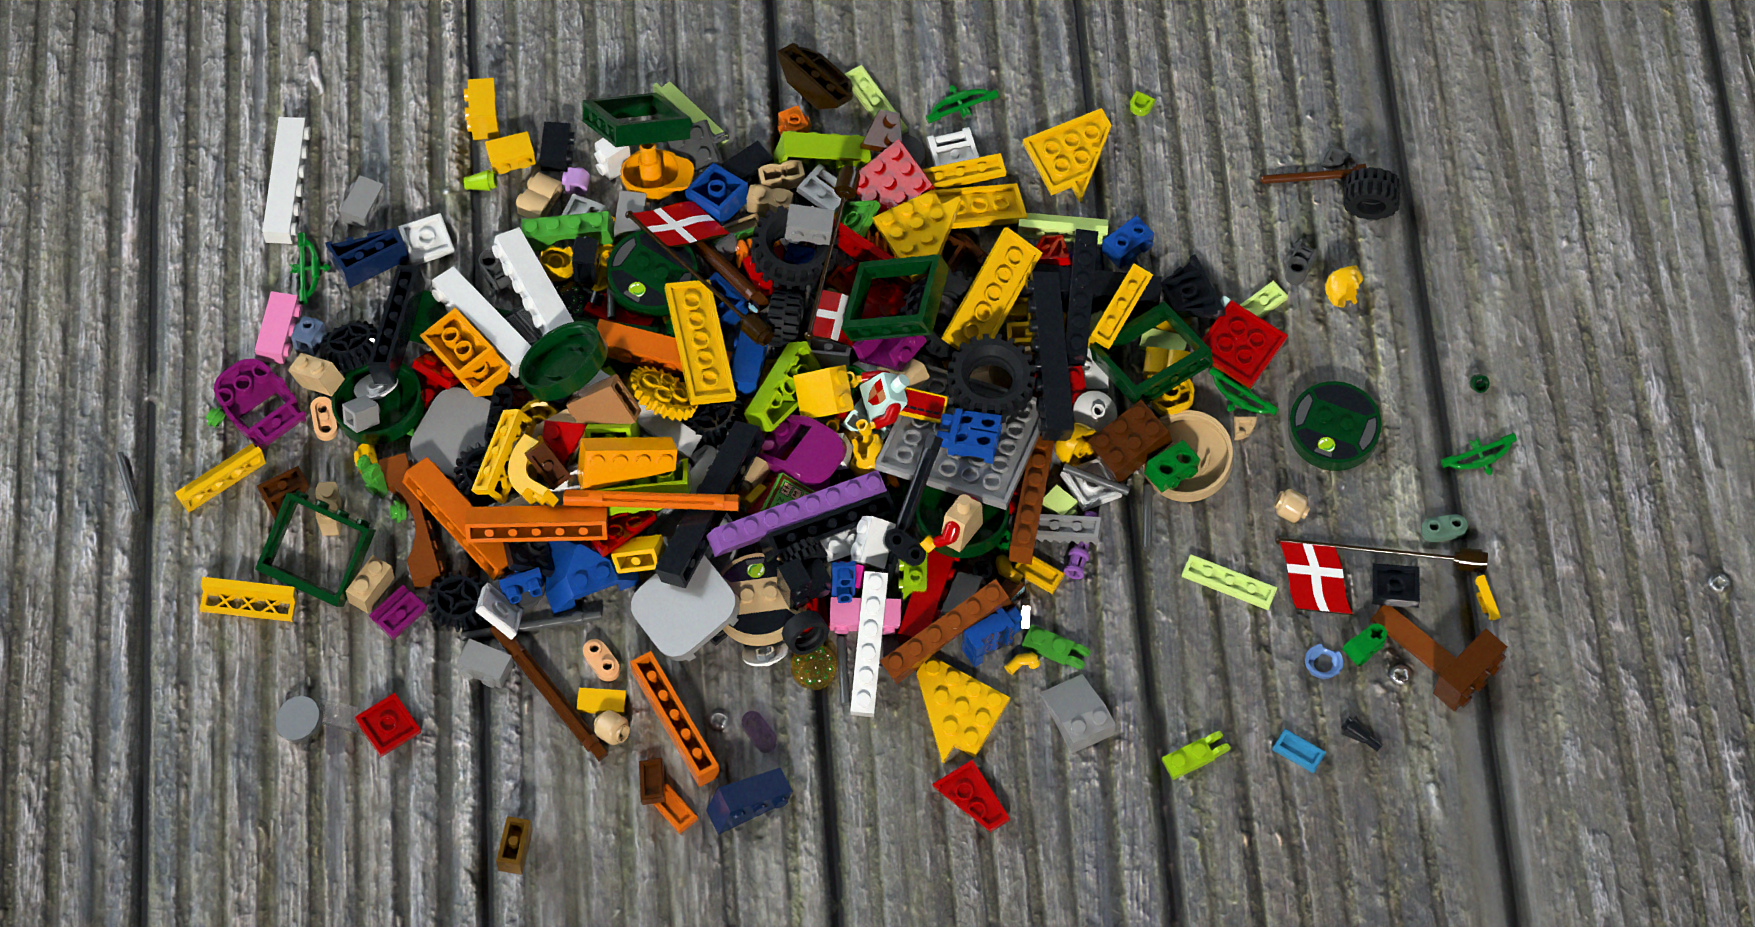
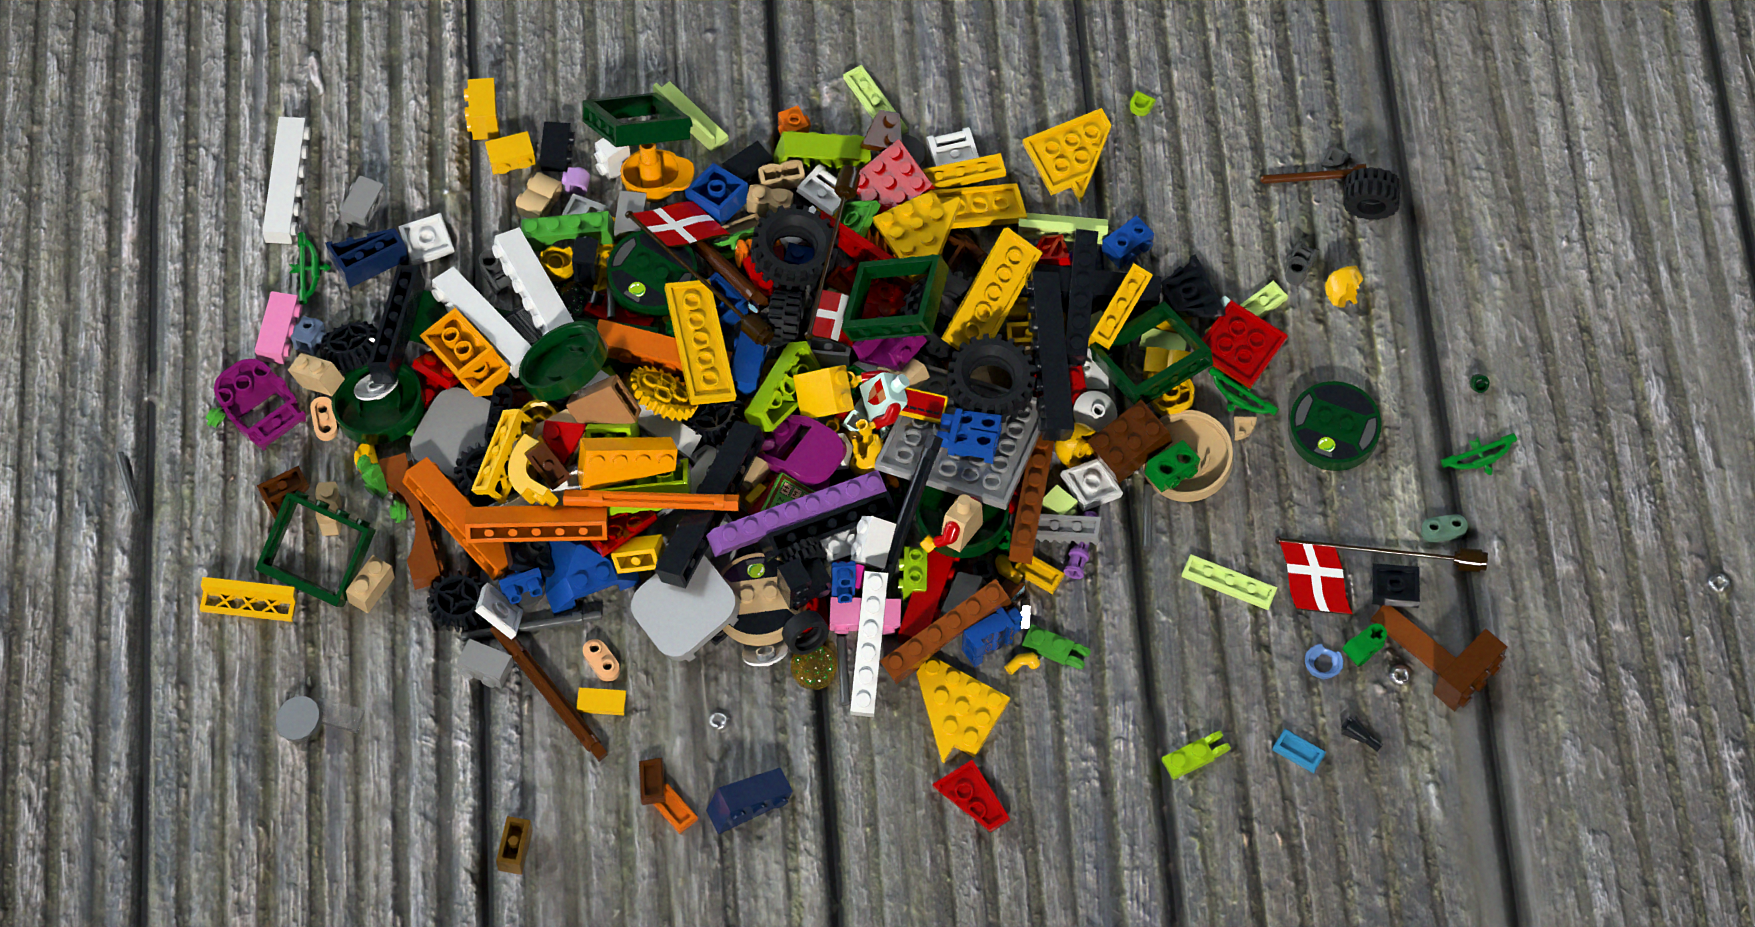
yellow fence [175,443,266,513] -> none
light grey brick [342,395,380,433] -> none
red plate [355,693,421,758] -> none
magenta plate [369,585,427,640] -> none
lime cone [464,169,498,191] -> none
tan head [594,710,630,745] -> none
orange brick [630,651,720,787] -> none
dark grey plate [668,120,729,172] -> none
dark grey tile [714,232,737,262] -> none
clear purple beam [742,711,777,753] -> none
dark brown wedge [777,43,853,110] -> none
light grey brick [784,204,834,245] -> none
black plate [883,528,926,566] -> none
green piece [926,85,999,124] -> none
light grey slope [1040,674,1116,754] -> none
dark grey bar [1062,463,1130,496] -> none
tan head [1274,489,1310,523] -> none
yellow tile [1475,575,1501,621] -> none

